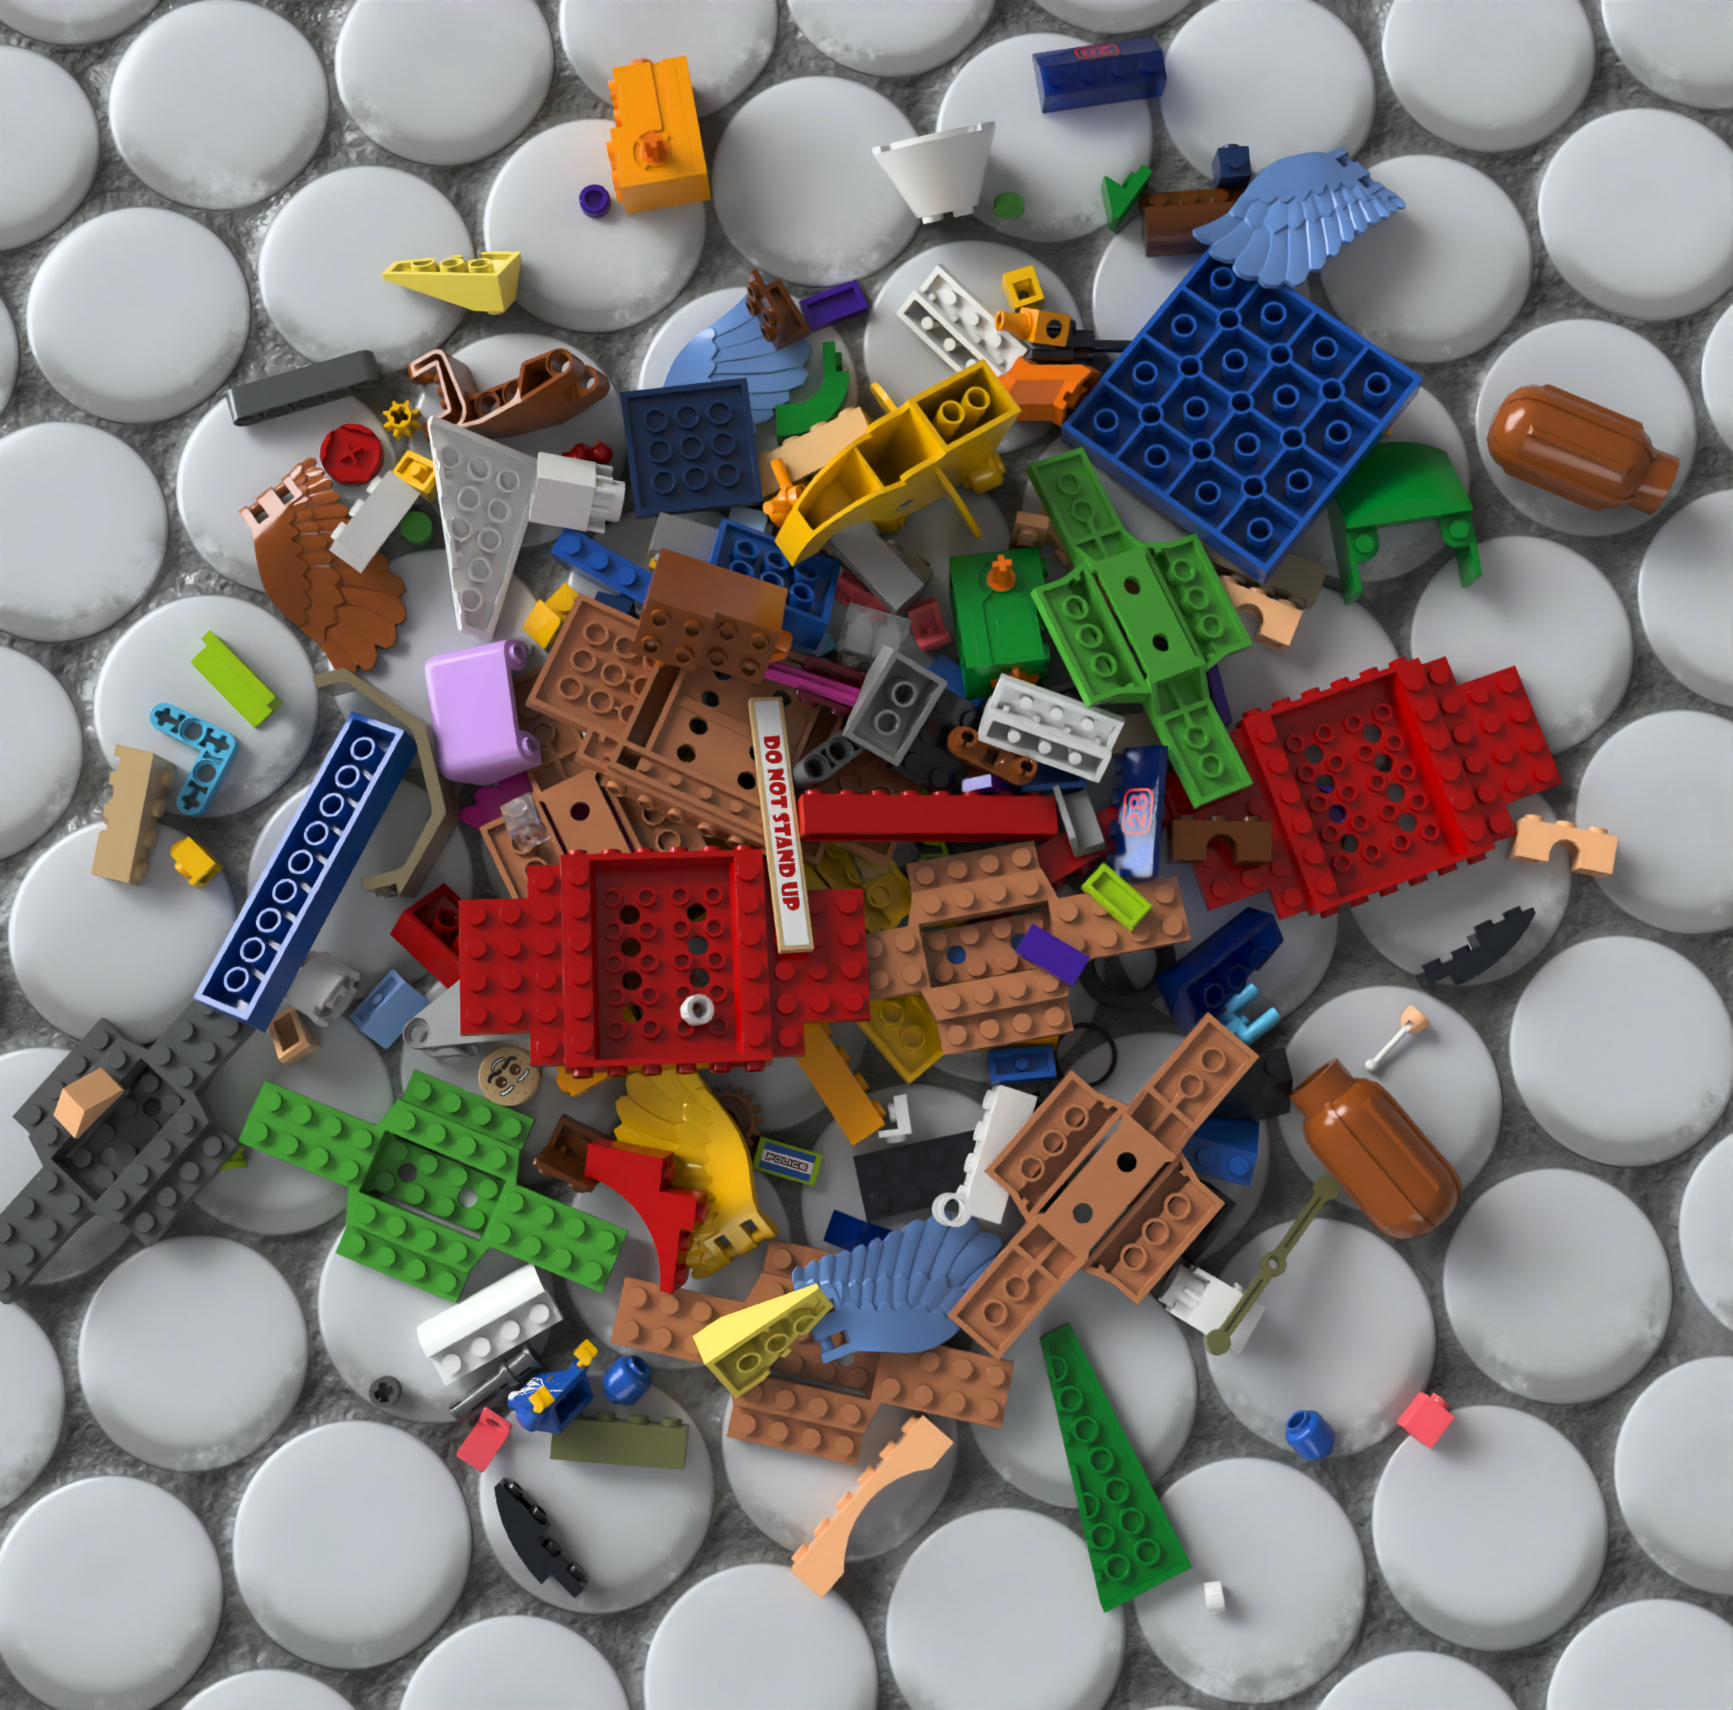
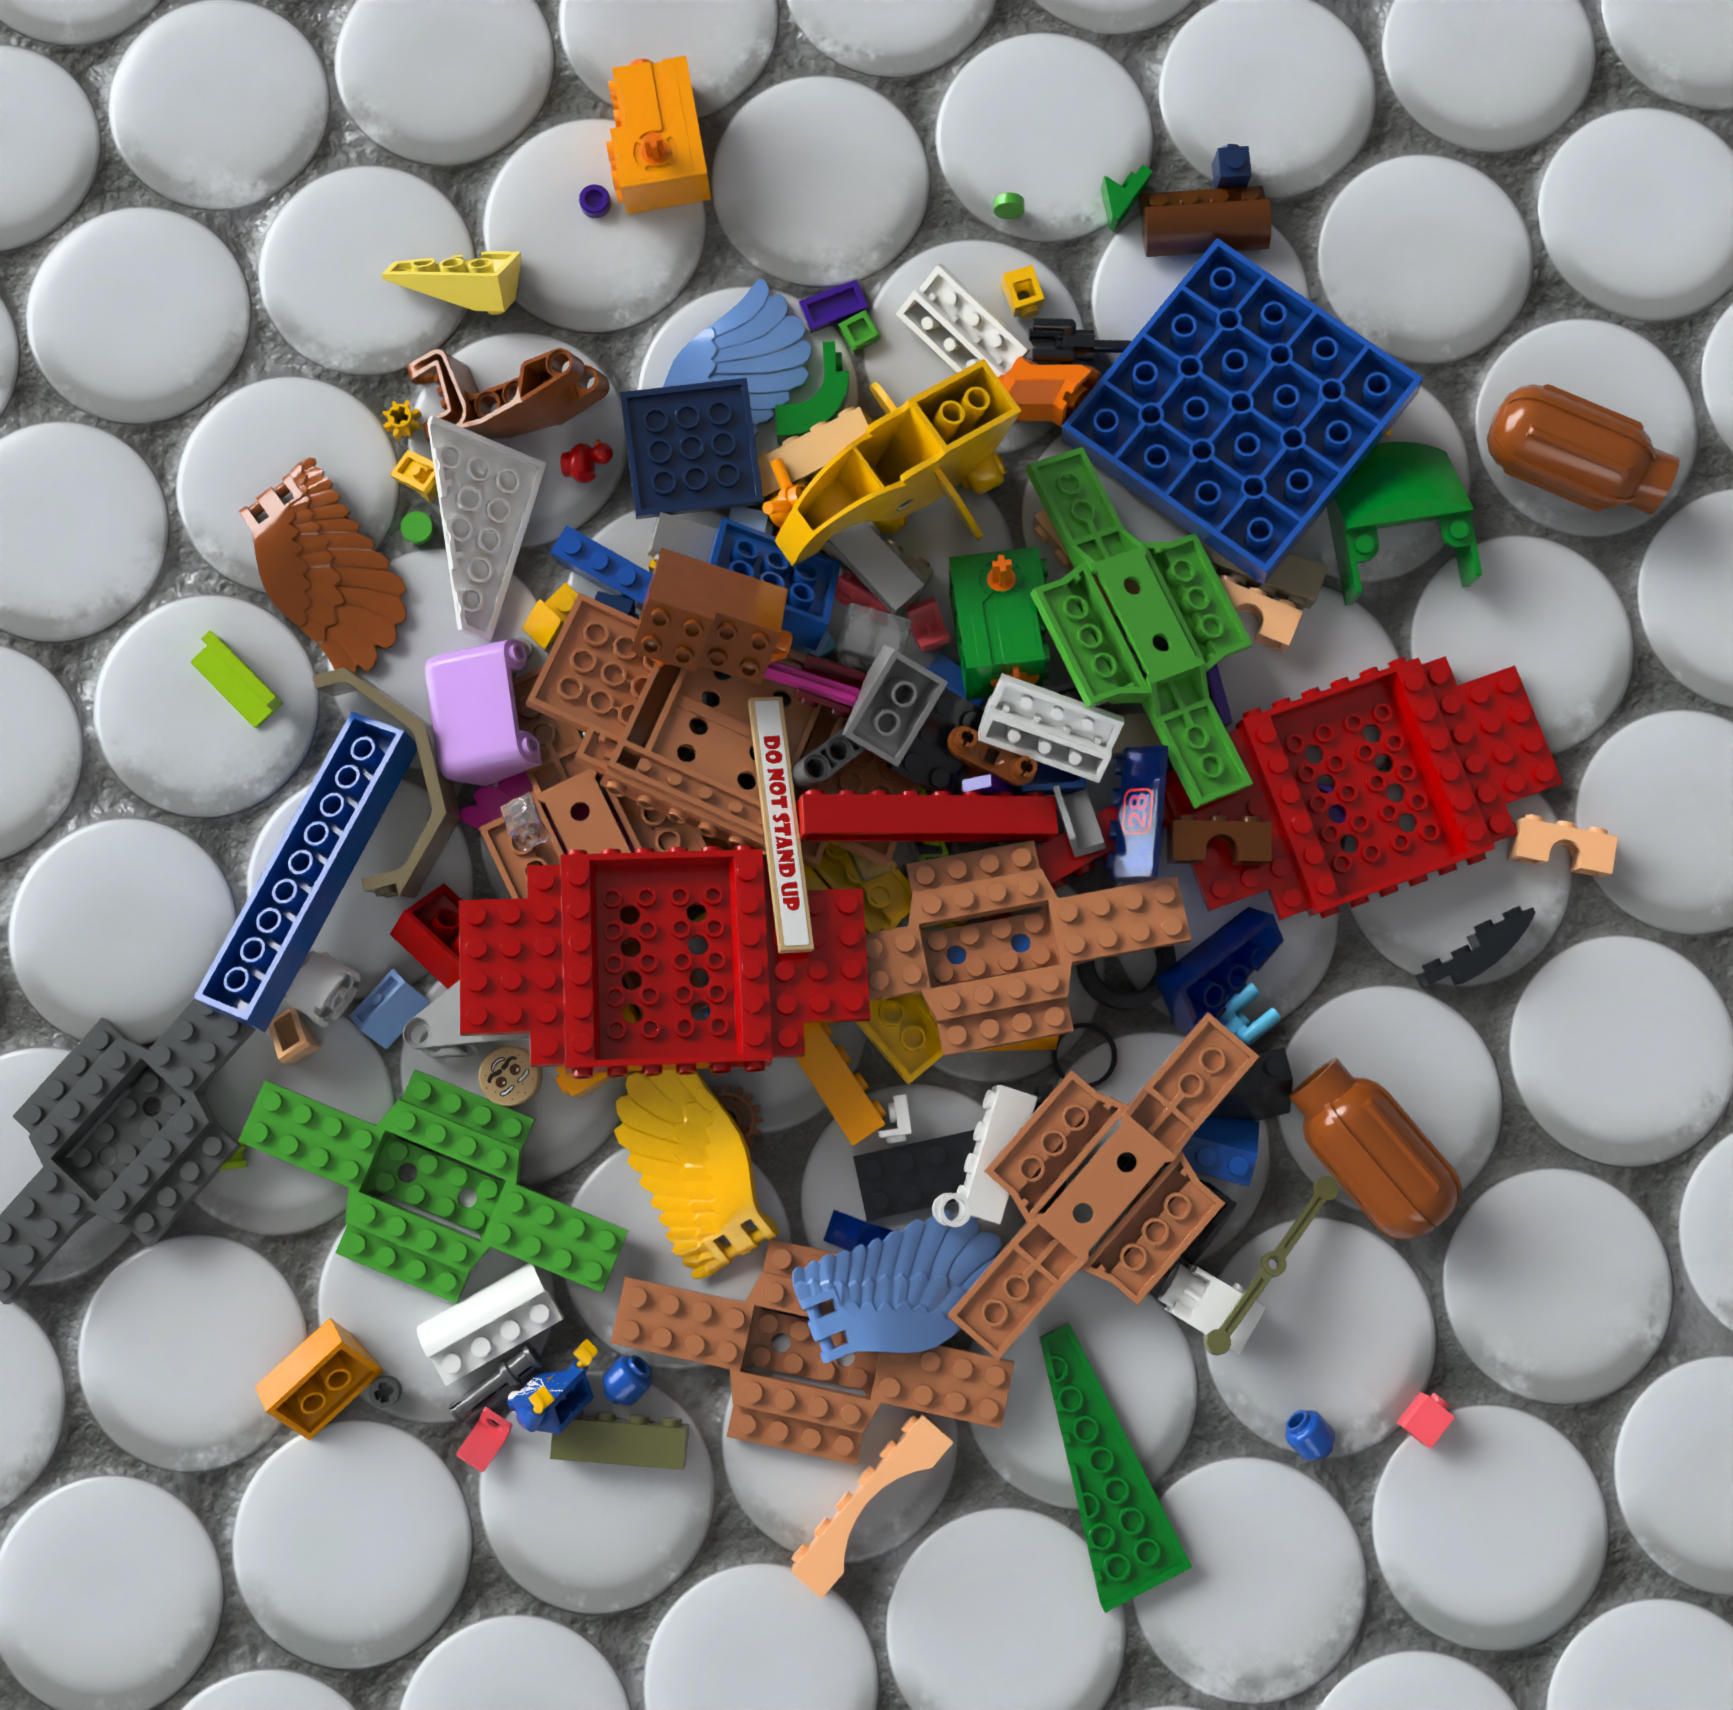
light nougat slope [54,1067,125,1139] -> none
tan wedge [91,744,175,886] -> none
medium azure beam [150,703,239,818] -> none
yellow brick [170,836,225,890] -> none
dark grey beam [225,350,382,427] -> none
red tile [320,423,384,487] -> none
white brick [329,470,421,573] -> none
black slope [494,1478,588,1598] -> none
white piece [529,452,625,534] -> none
reddish brown bracket [532,1114,617,1193] -> none
red arch [584,1138,710,1294] -> none
white axle [680,994,714,1026] -> none
light yellow wedge [693,1284,833,1398] -> none
reddish brown bracket [745,269,810,351] -> none
tile [752,1137,823,1187] -> none
white cone [871,121,996,224] -> none
blue panel [986,1045,1056,1086] -> none
light orange bracket [995,307,1071,347] -> none
medium nougat plate [1008,511,1050,553] -> none
dark purple tile [1015,923,1090,987] -> none
clear blue slope [1032,36,1167,114] -> none
lime tile [1081,862,1154,932] -> none
medium blue animal [1193,147,1406,289] -> none
white axle [1203,1581,1226,1614] -> none
hinge [1365,1005,1430,1072] -> none
none -> light orange slope [255,1318,384,1441]
none -> bright green tile [838,310,881,354]

